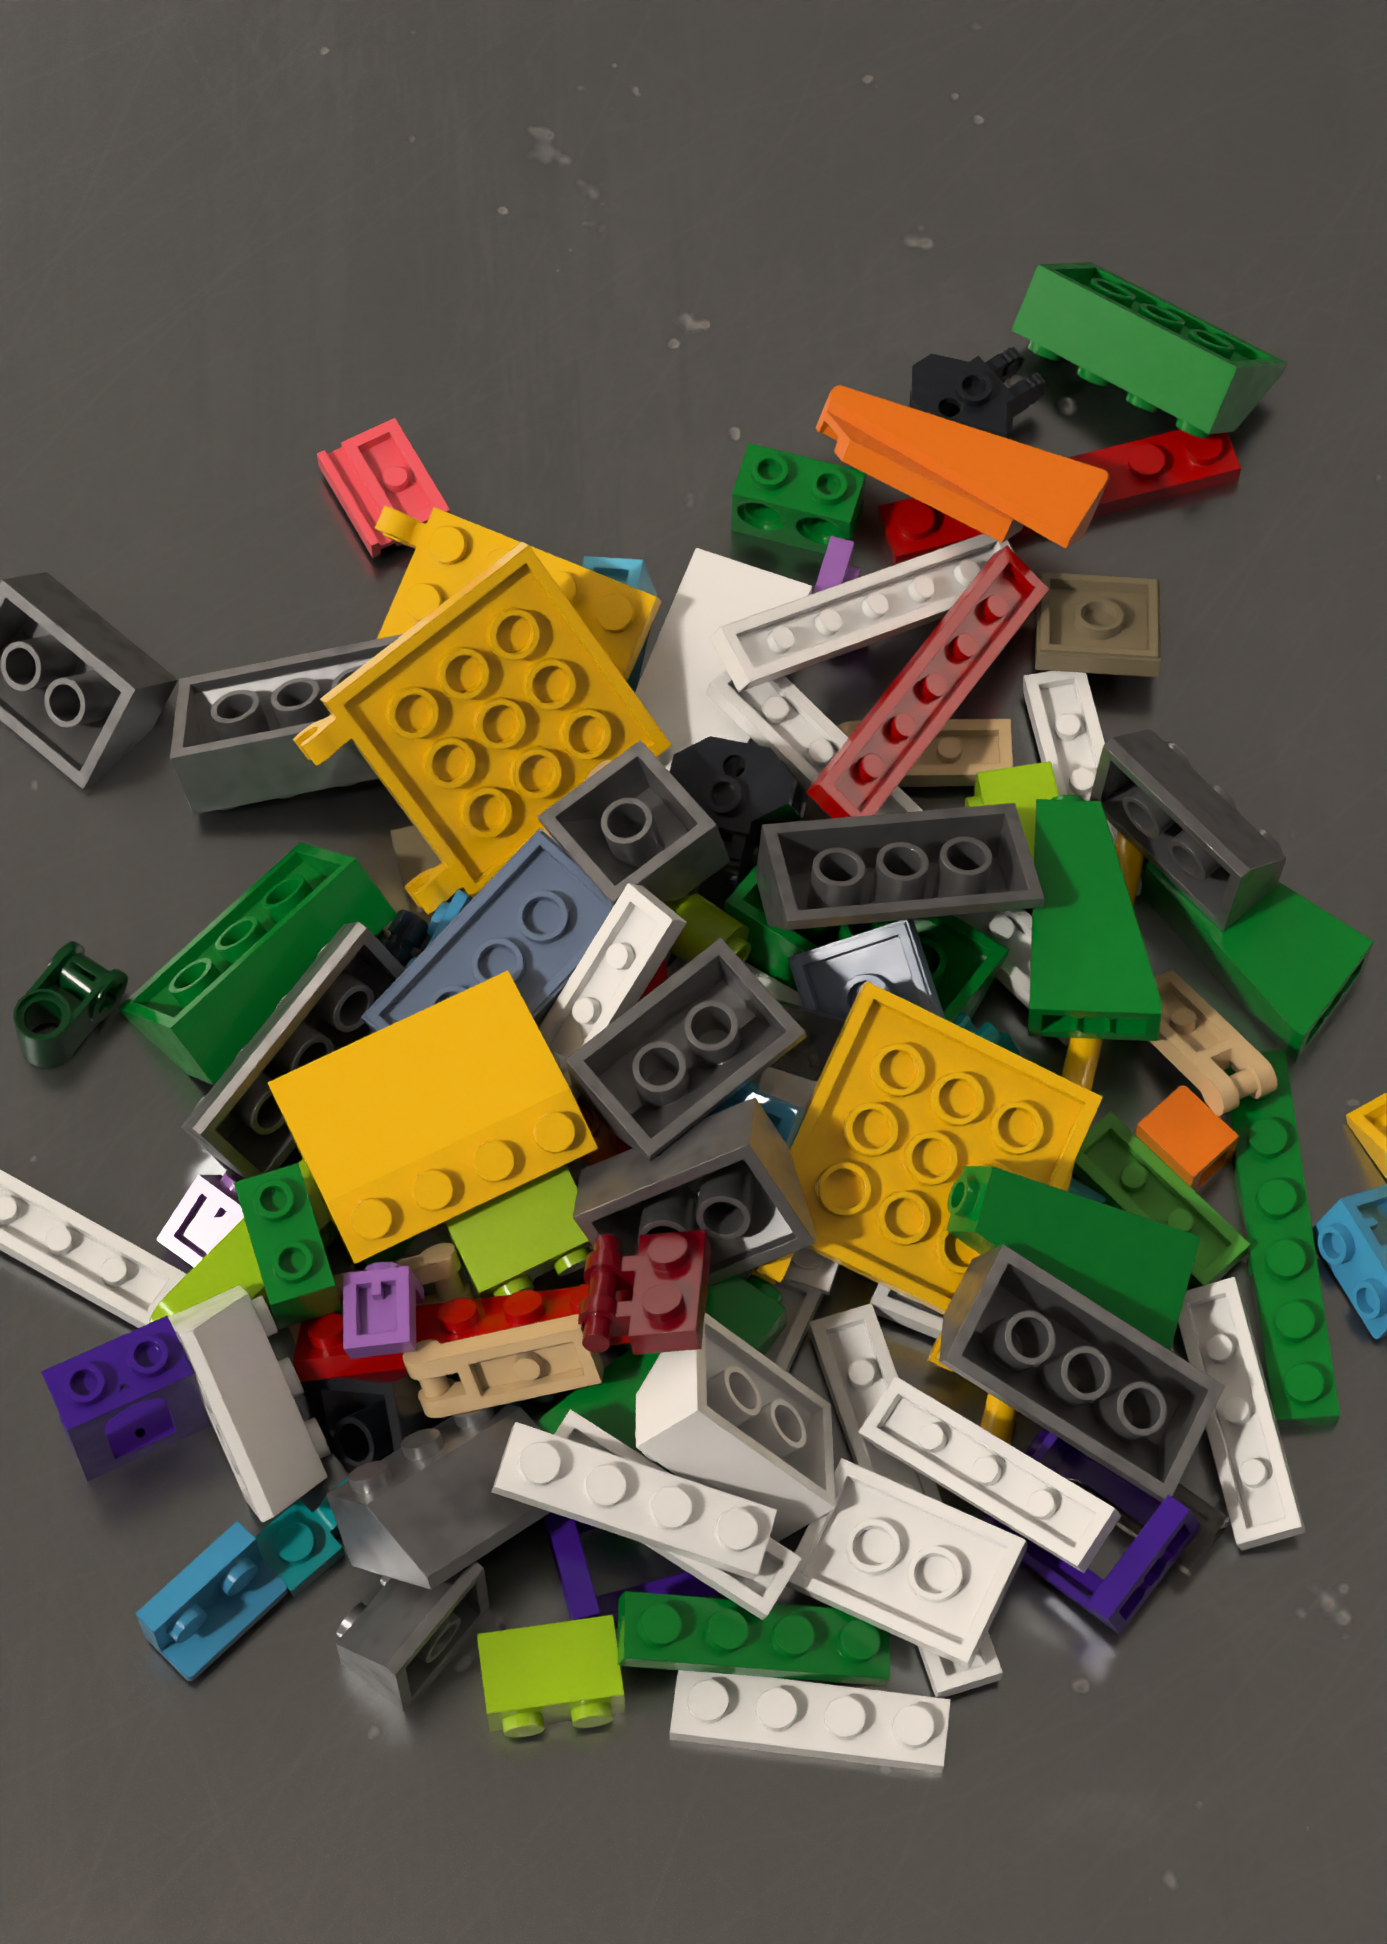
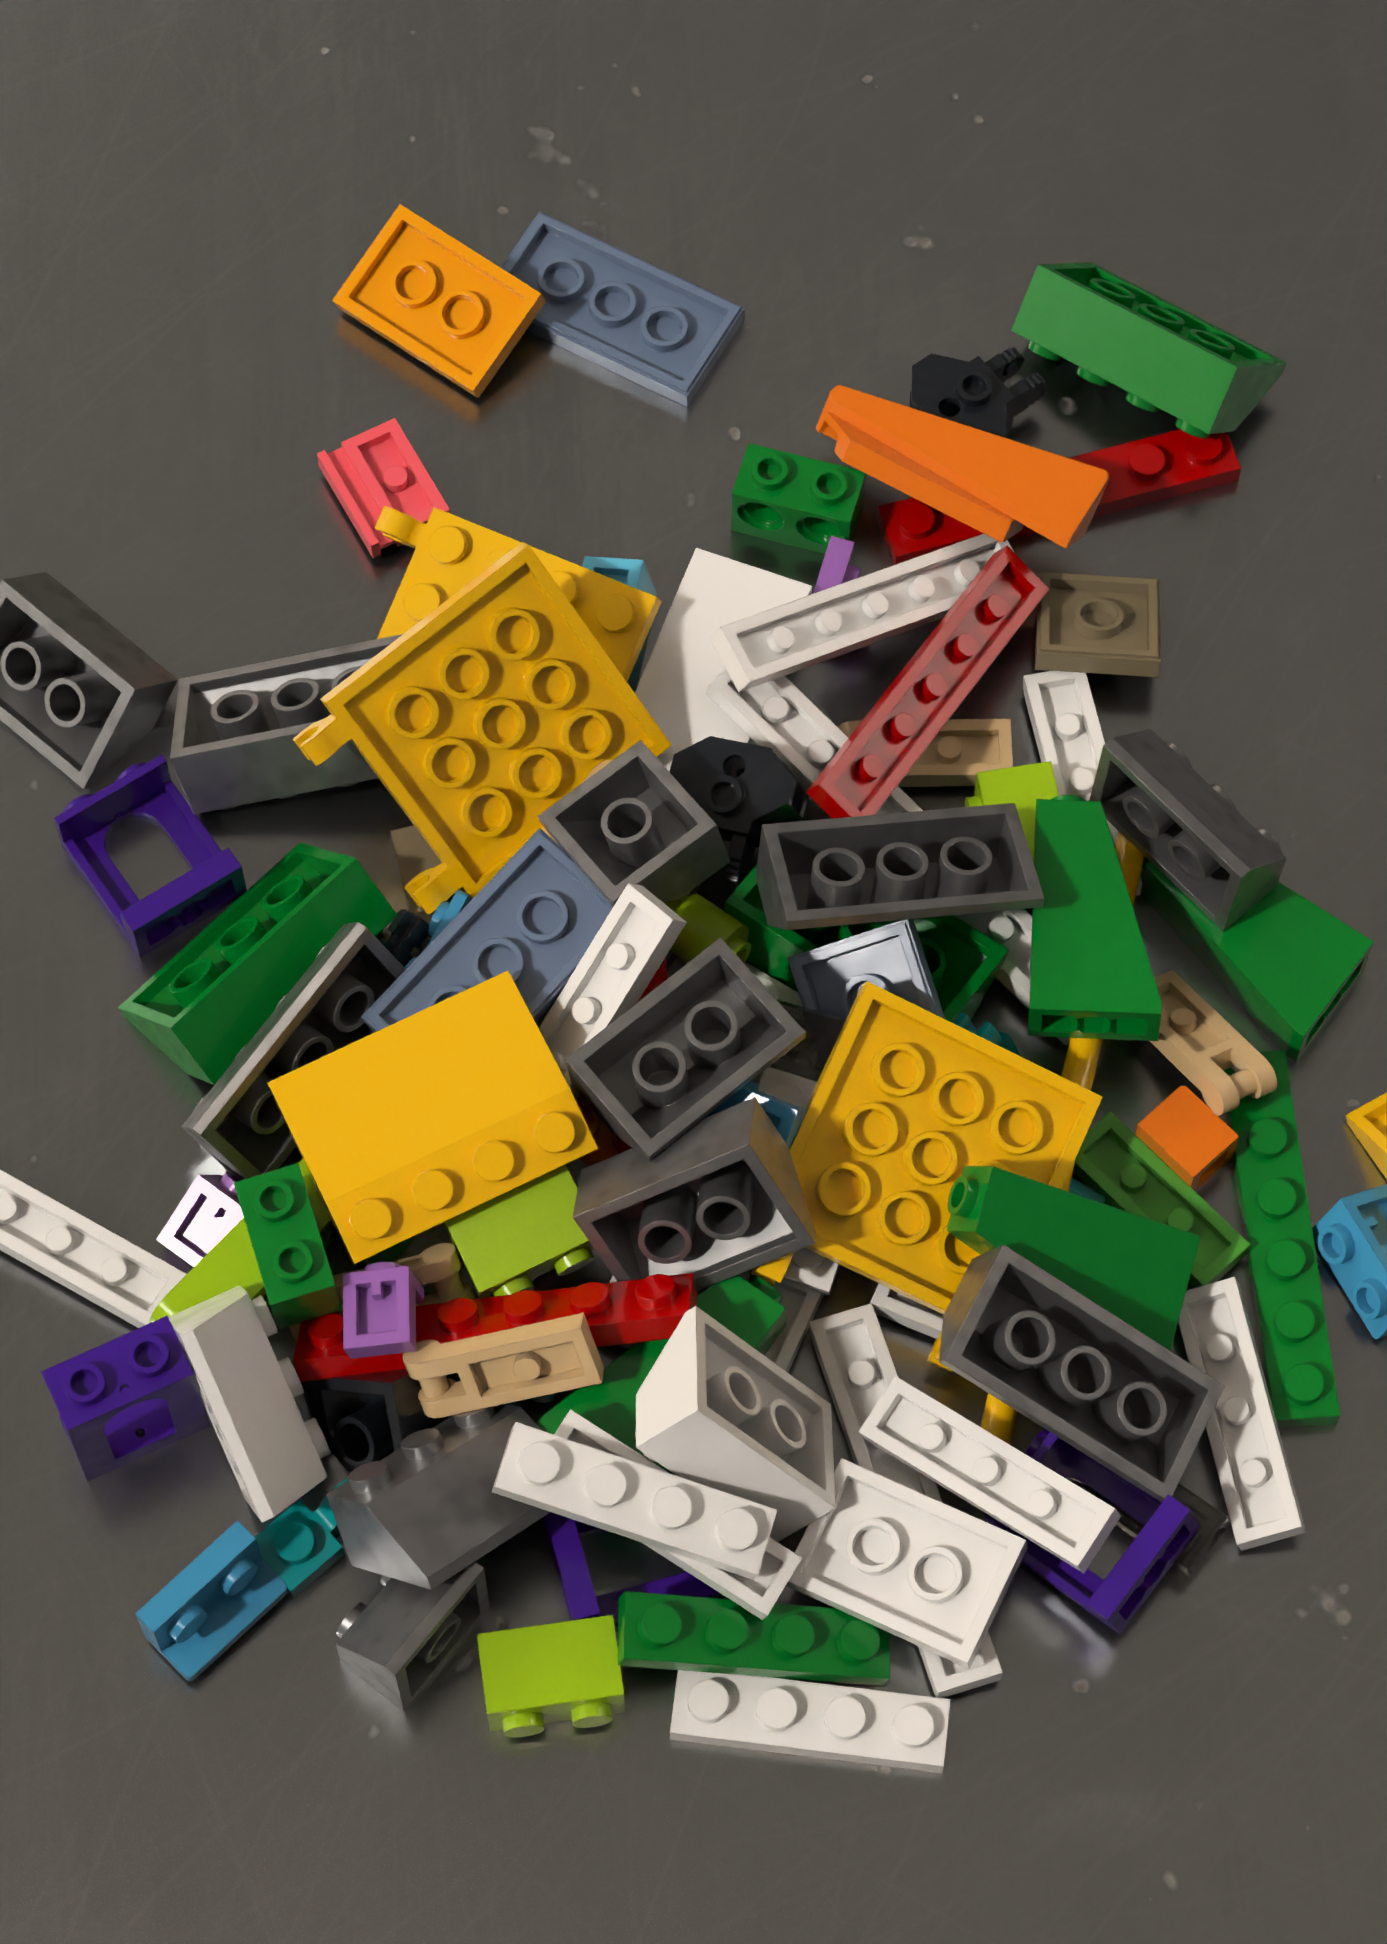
dark green piece [13,941,128,1068] -> none
dark red plate [578,1229,711,1355] -> none
none -> dark purple panel [54,754,247,958]
none -> light orange plate [332,204,546,398]
none -> sand blue tile [501,211,745,407]

